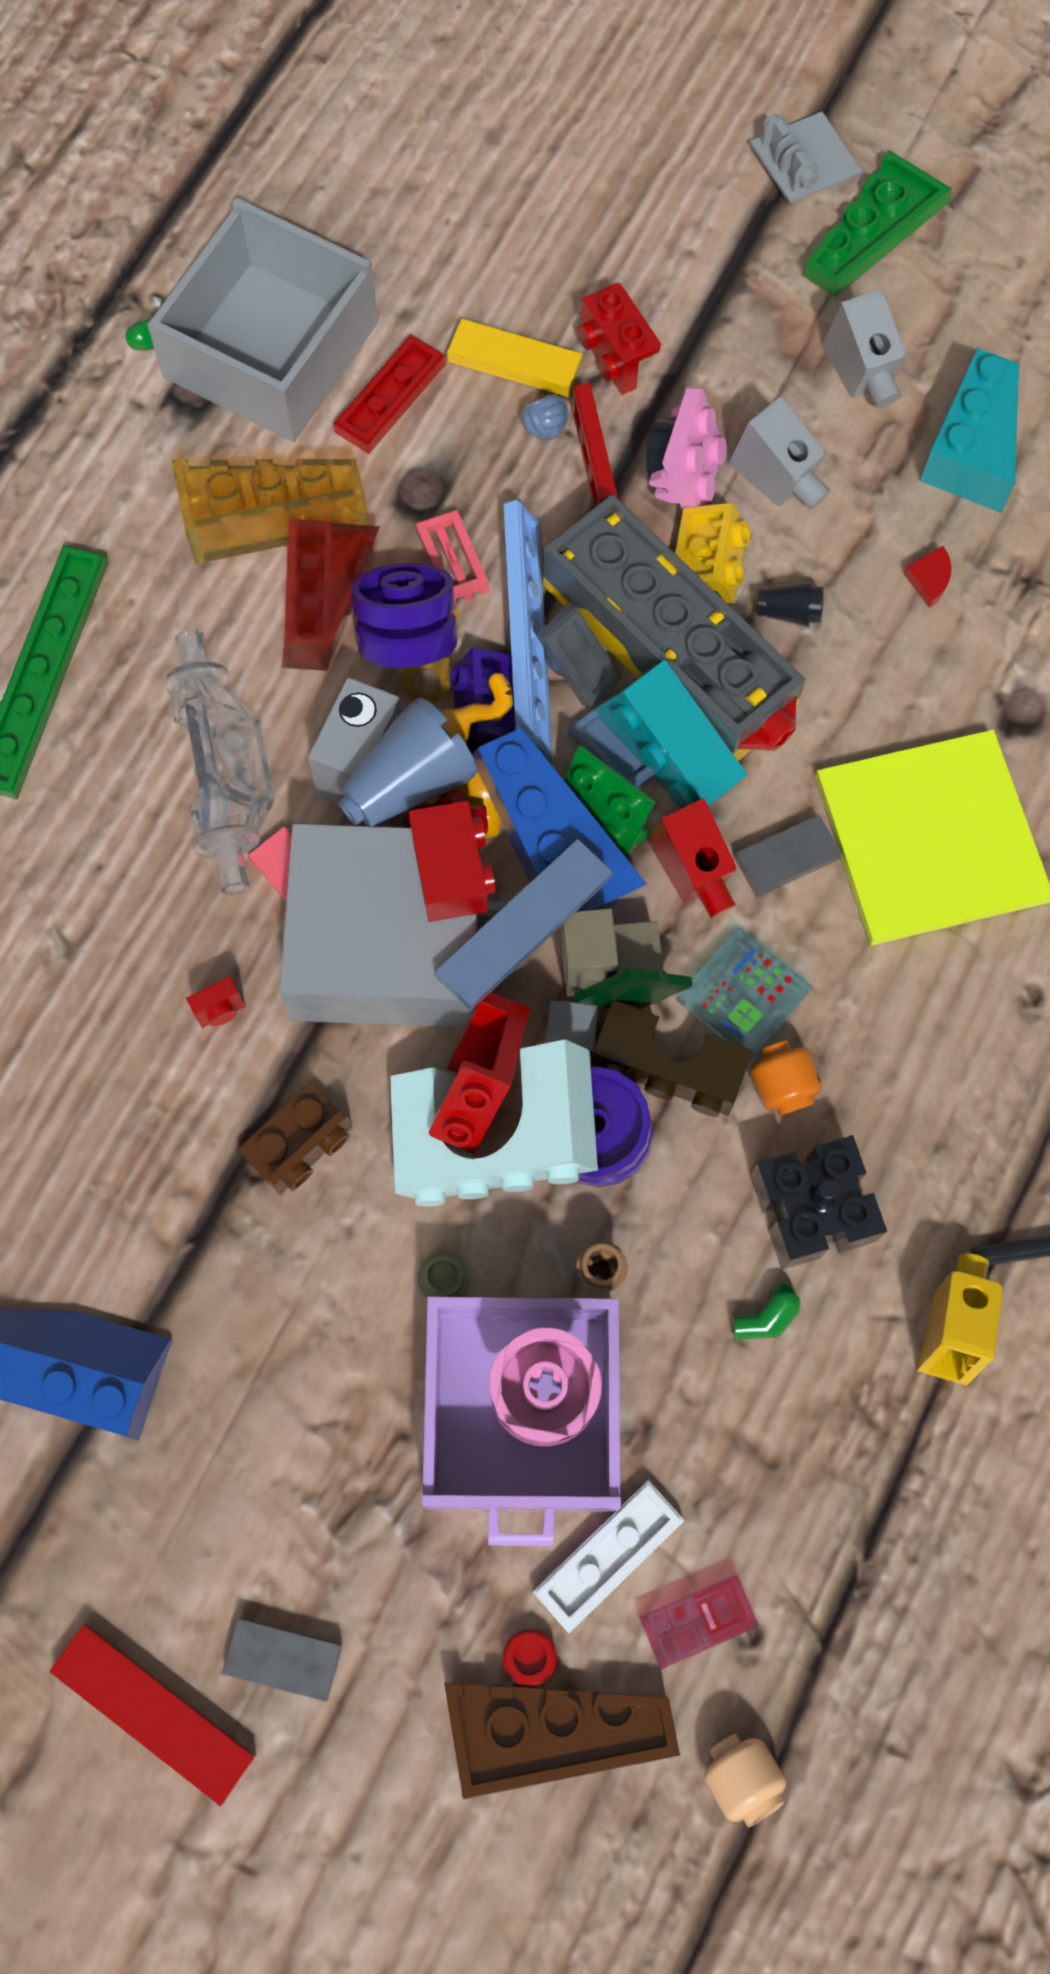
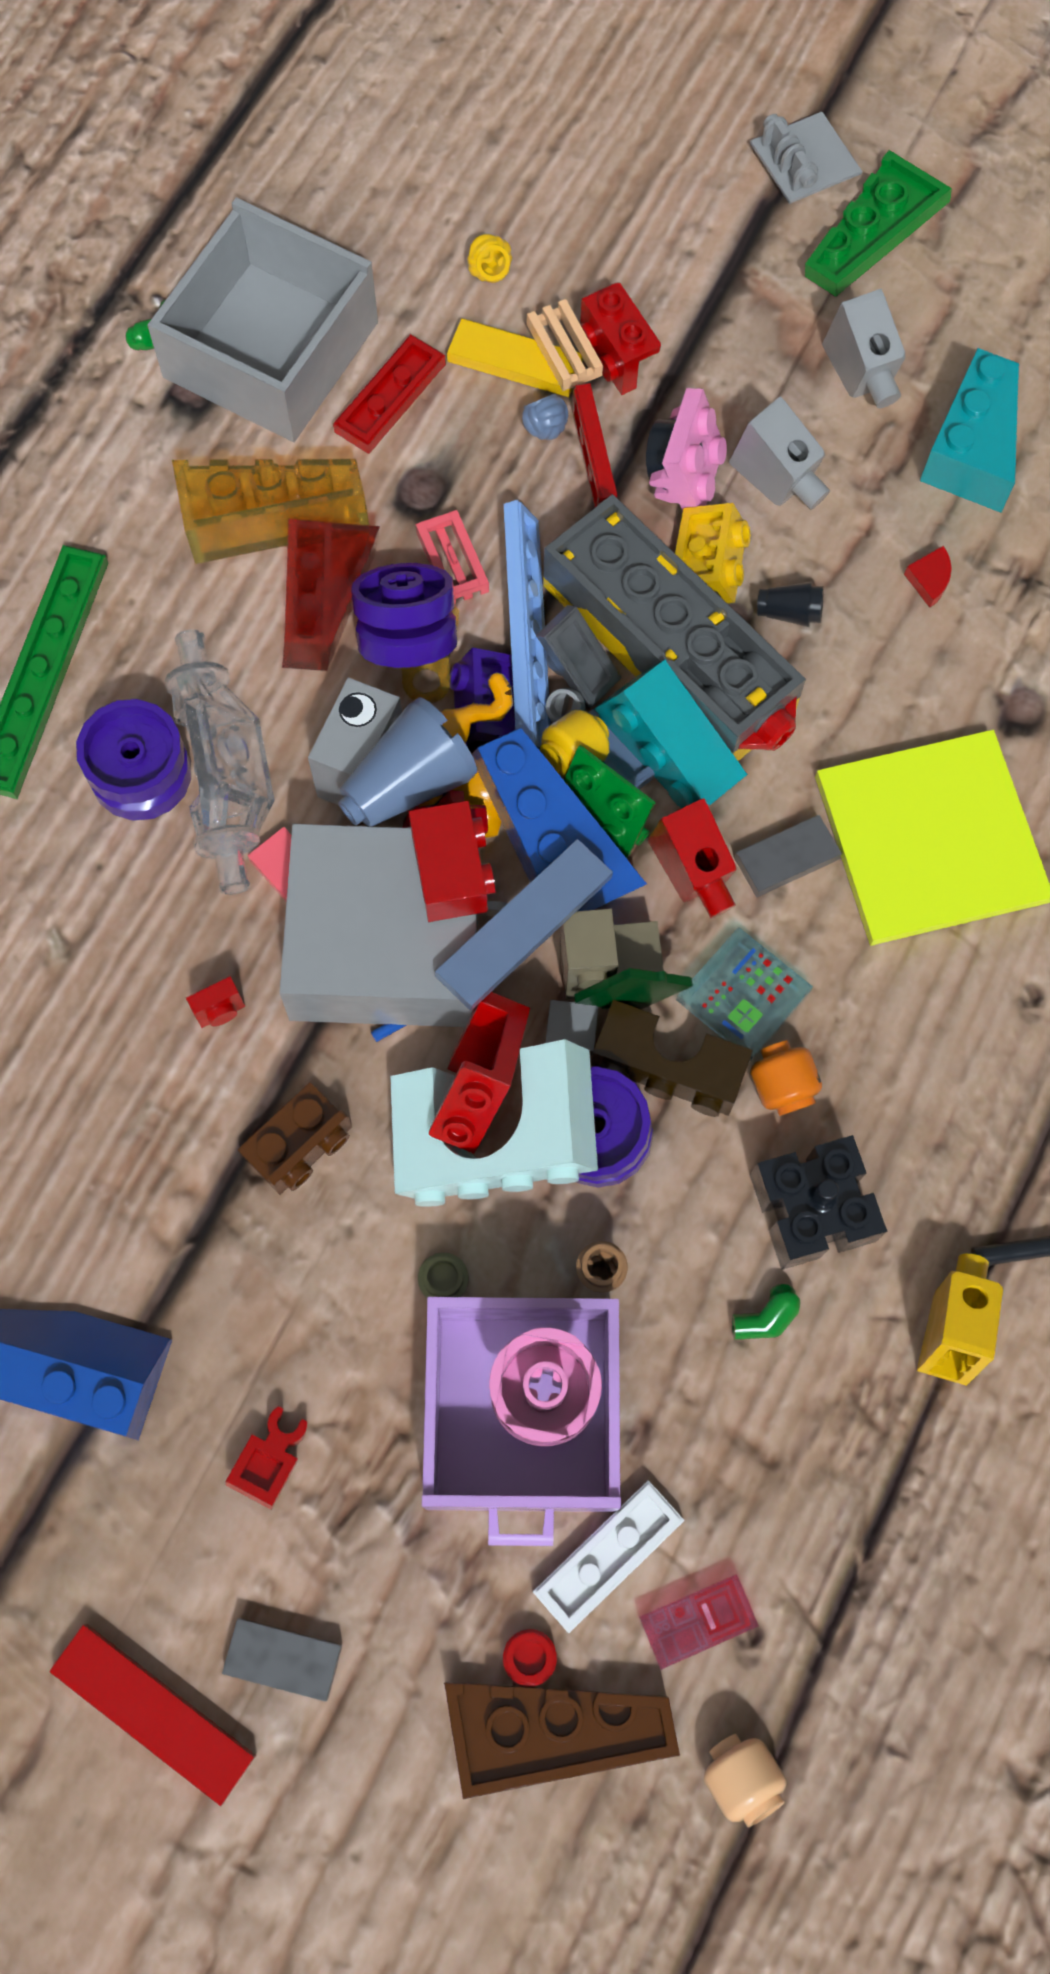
none -> dark purple wheel [76,699,192,821]
none -> red plate [225,1406,307,1510]
none -> blue piece [370,1024,407,1042]
none -> yellow piece [467,234,512,283]
none -> light nougat tile [527,299,603,391]
none -> yellow head [539,709,610,778]
none -> light grey hinge [546,688,585,723]

